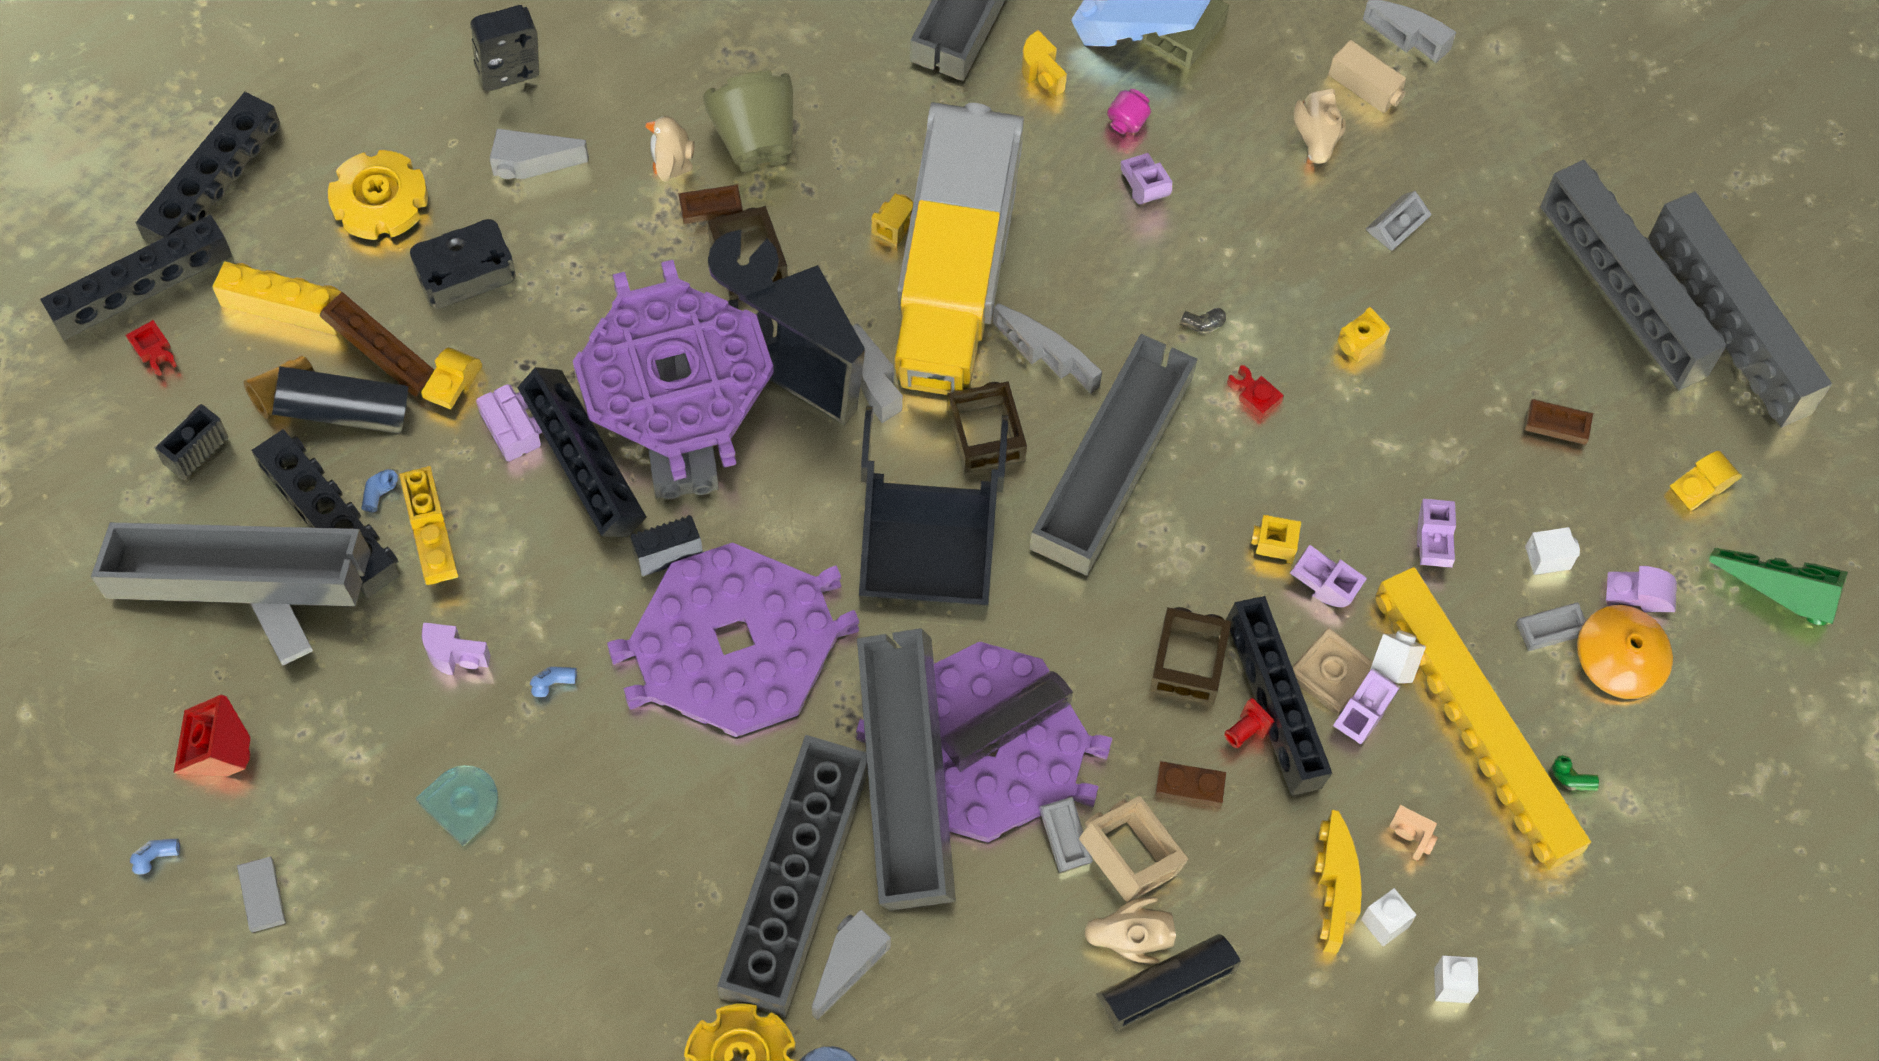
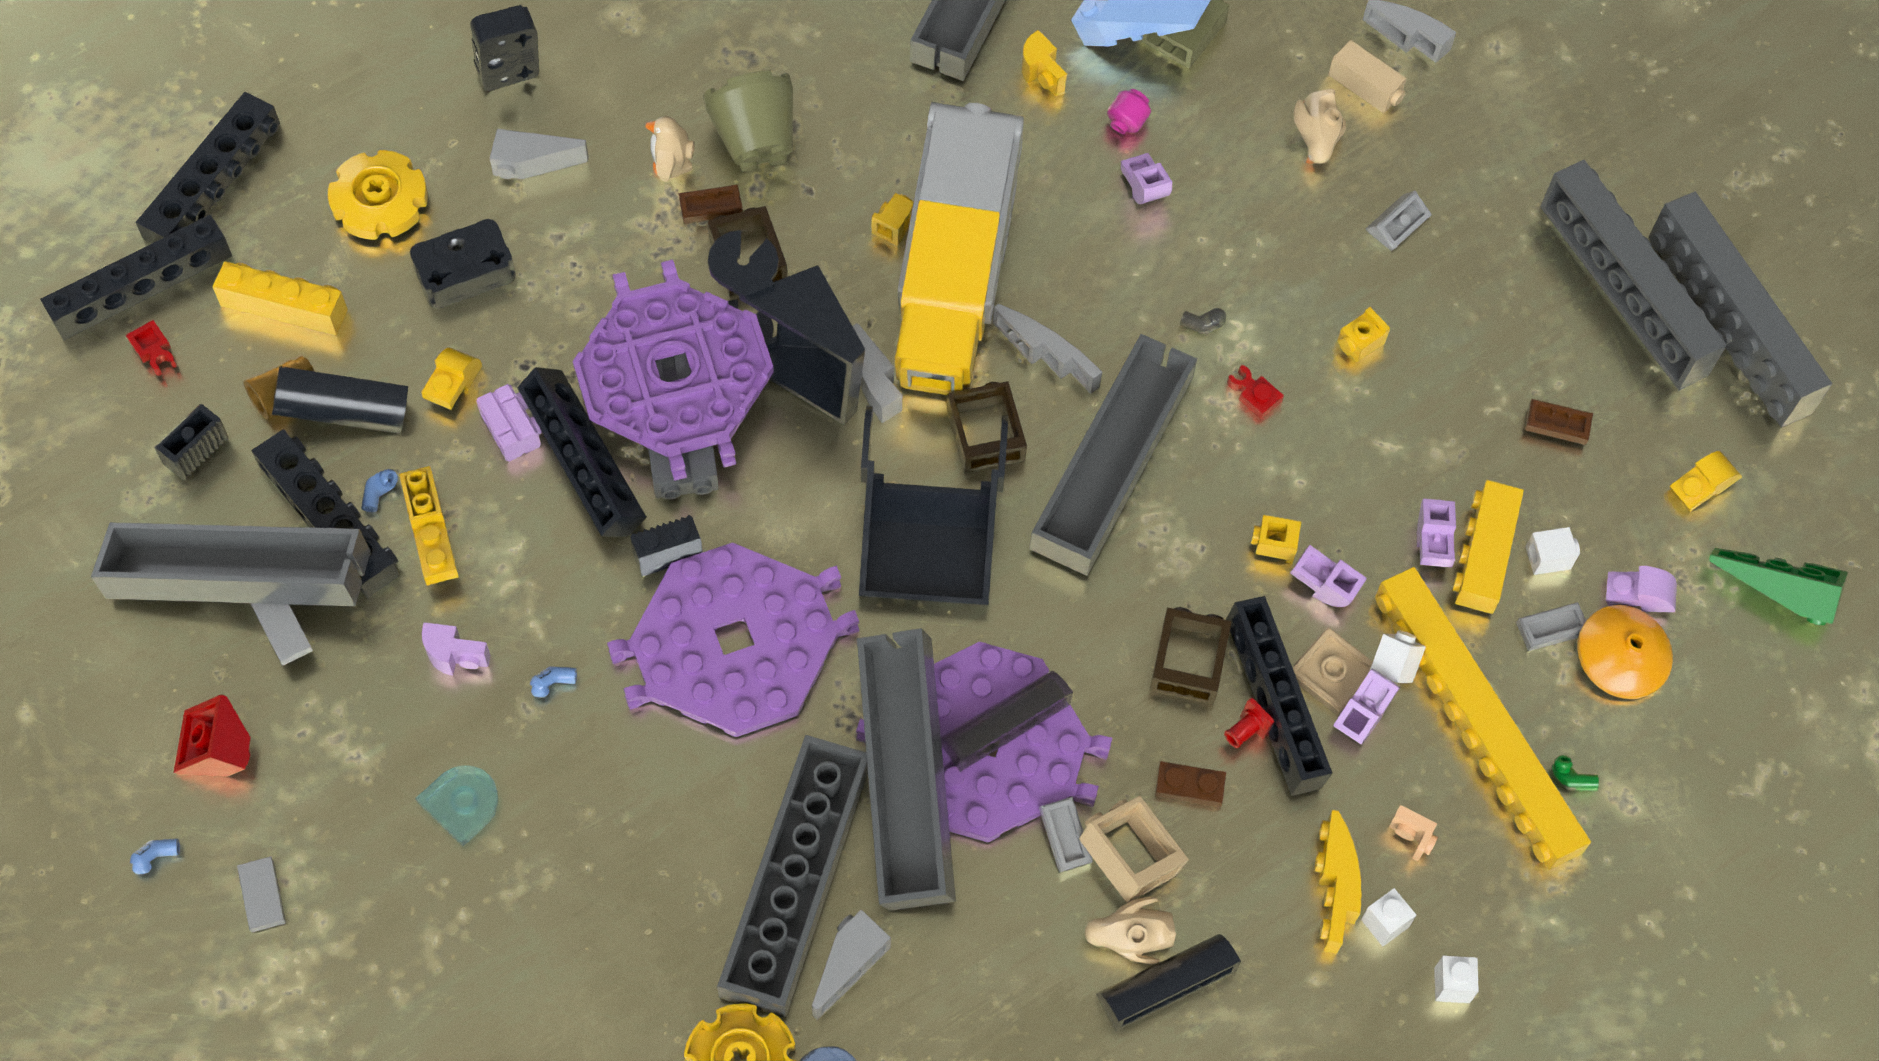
reddish brown plate [319,292,434,397] -> none
none -> yellow brick [1452,480,1524,614]

